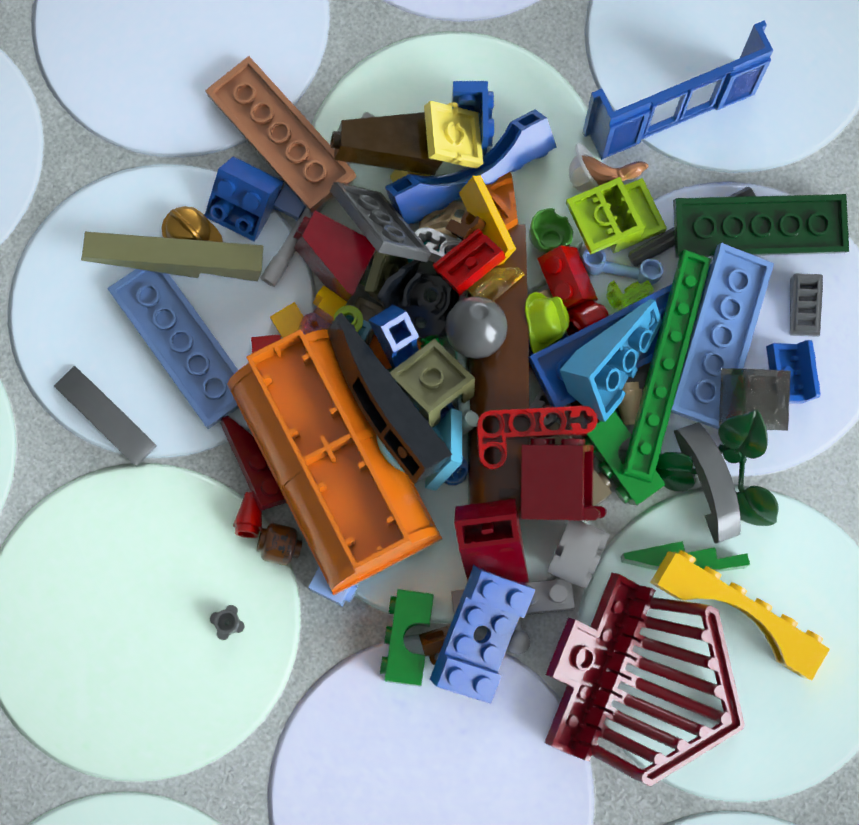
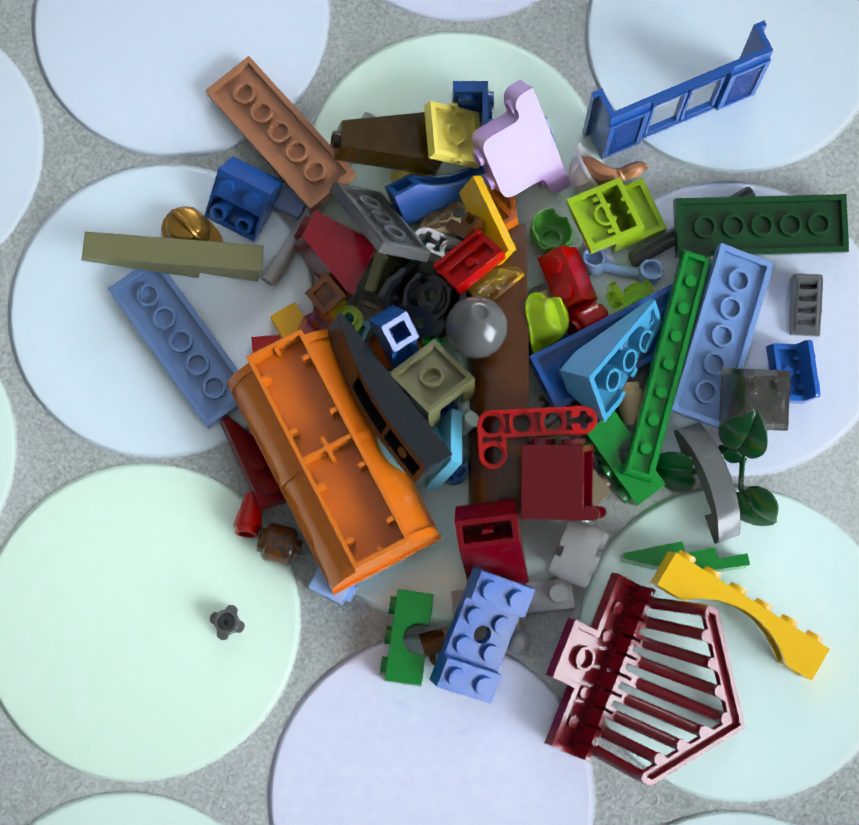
dark grey slope [54,365,157,467] -> none
none -> reddish brown tile [305,273,348,316]
none -> brick [472,80,571,197]

